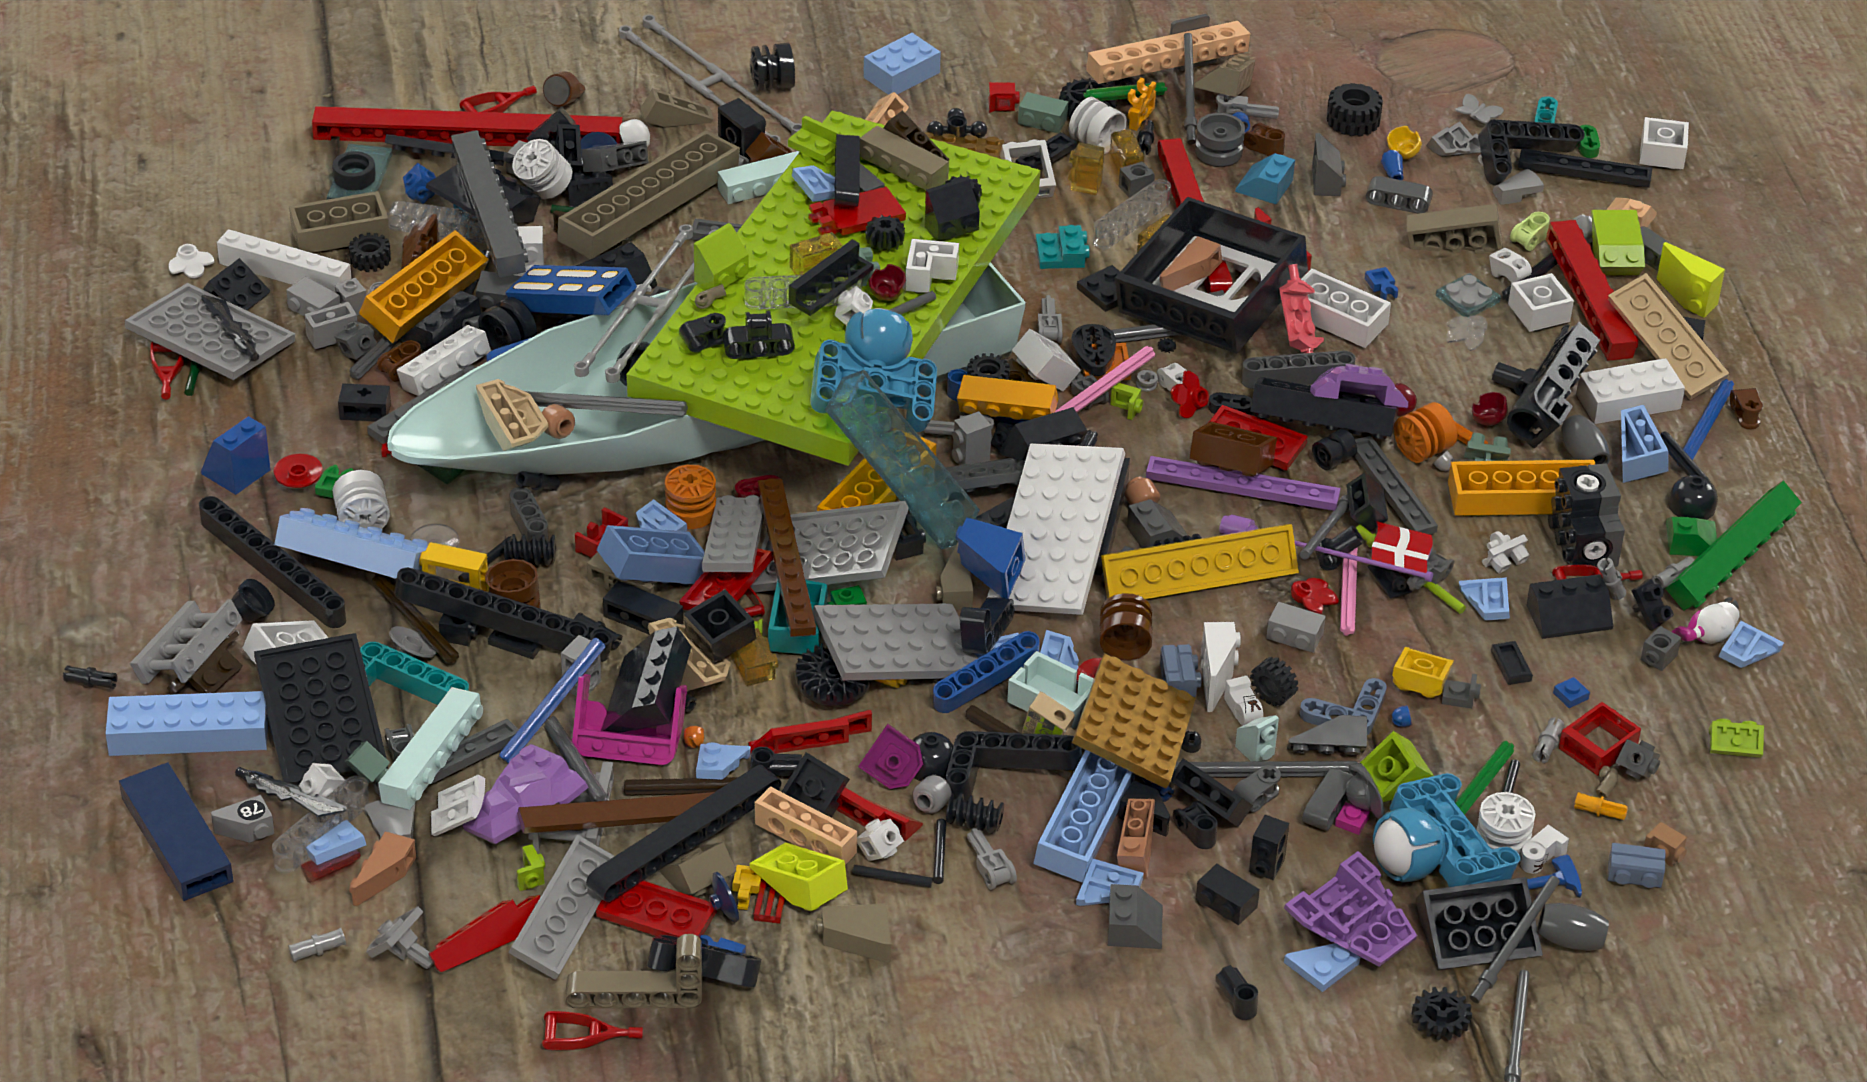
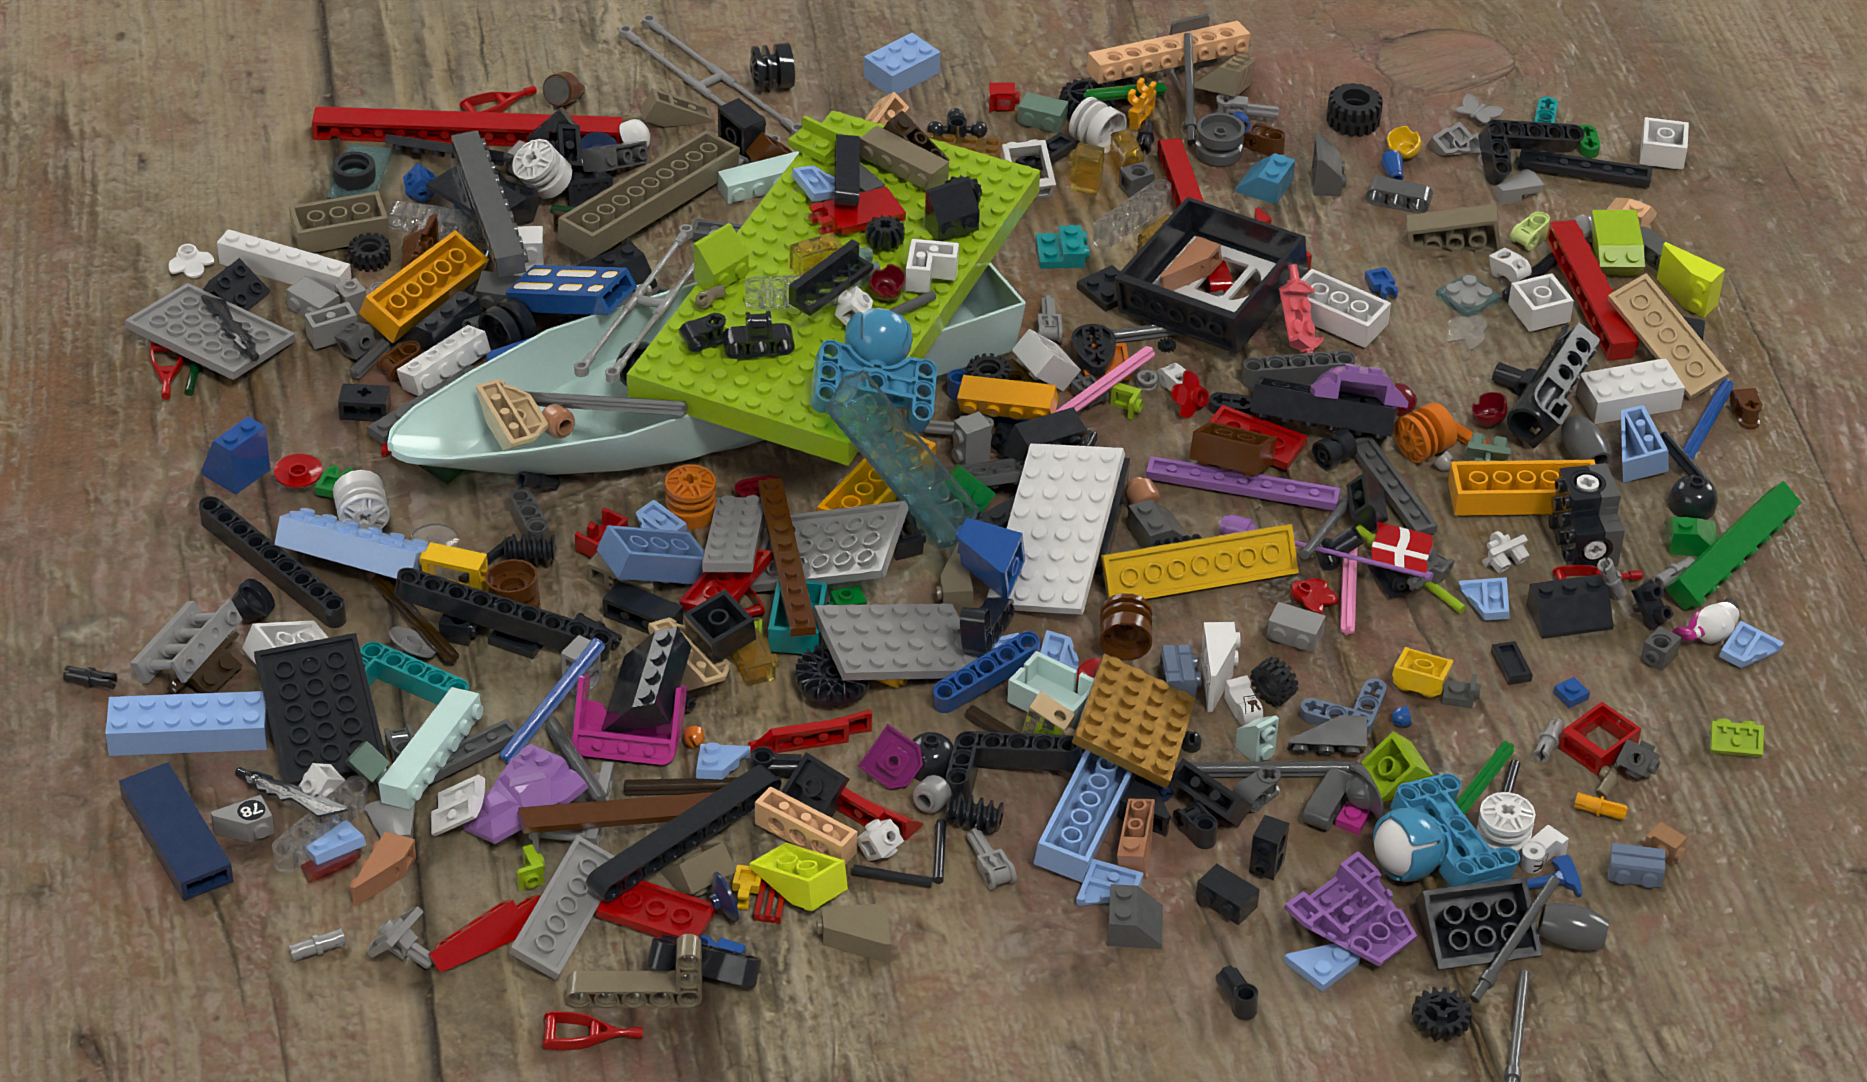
none -> green plate [939,463,996,518]

